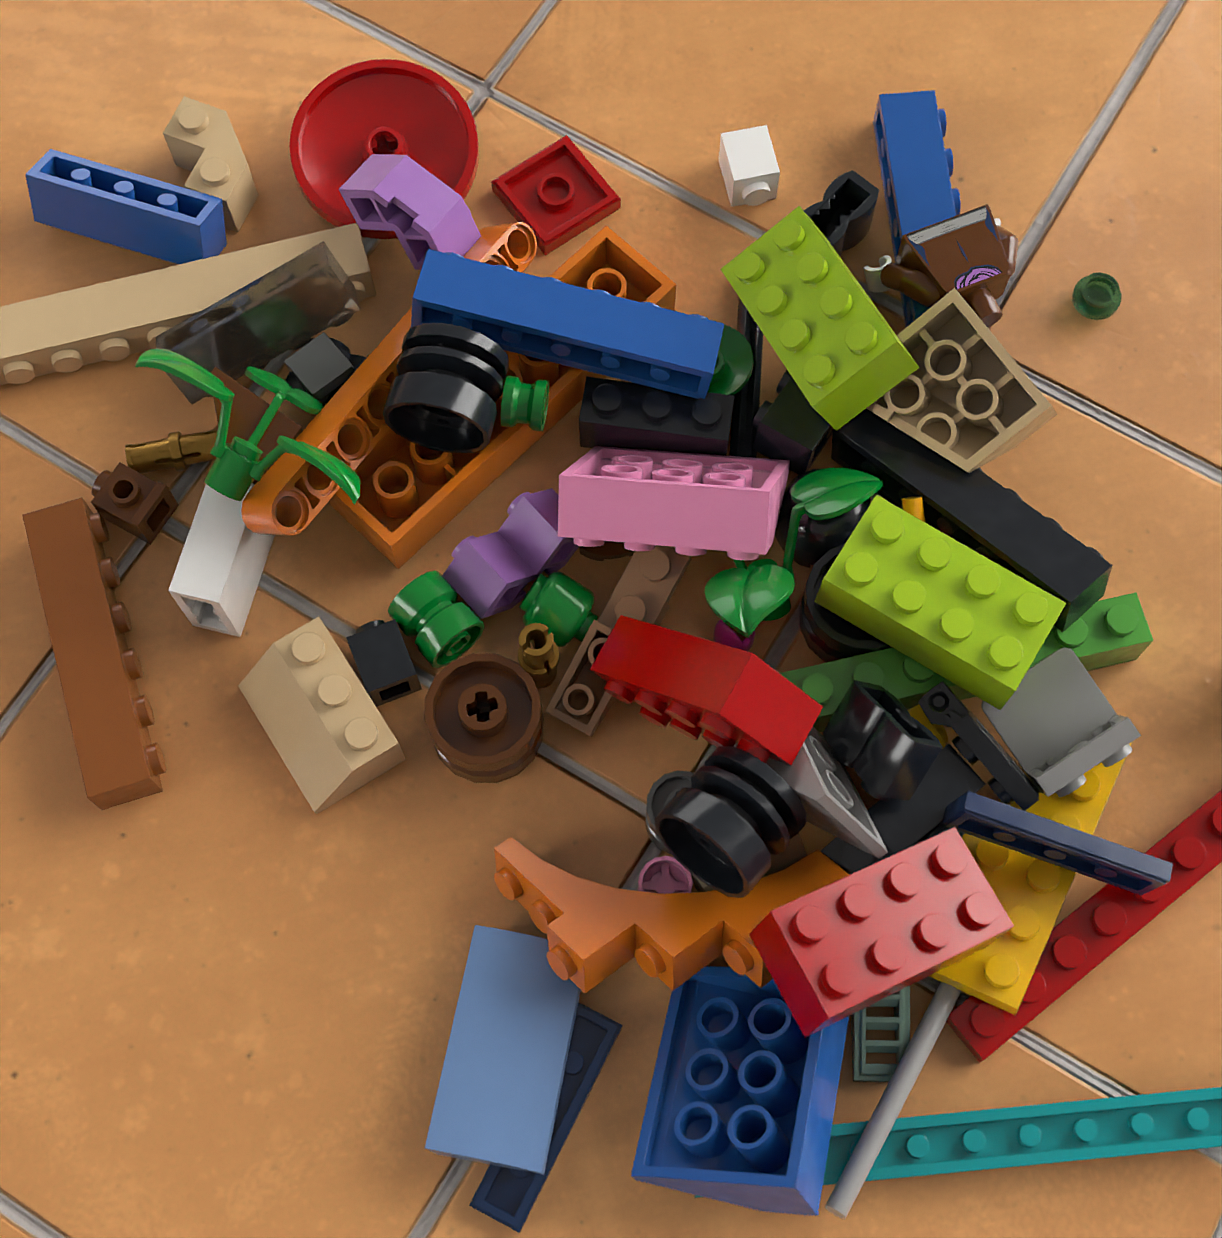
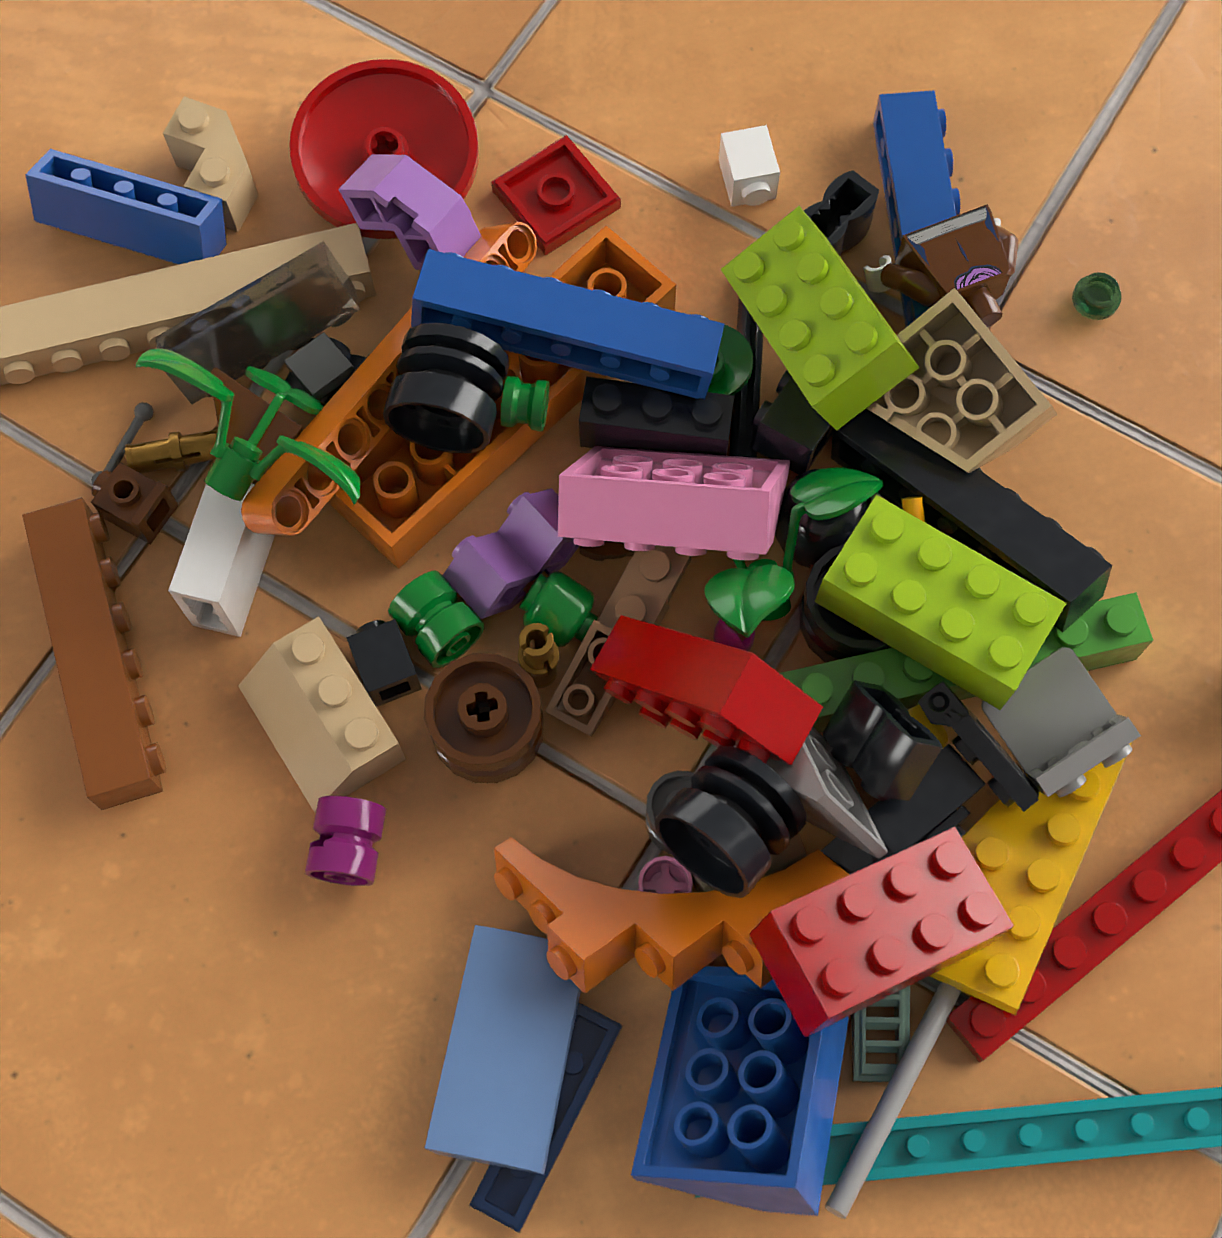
dark blue tile [943,791,1173,895] -> none
none -> dark grey hinge [91,402,154,485]
none -> magenta wheel [305,796,386,886]

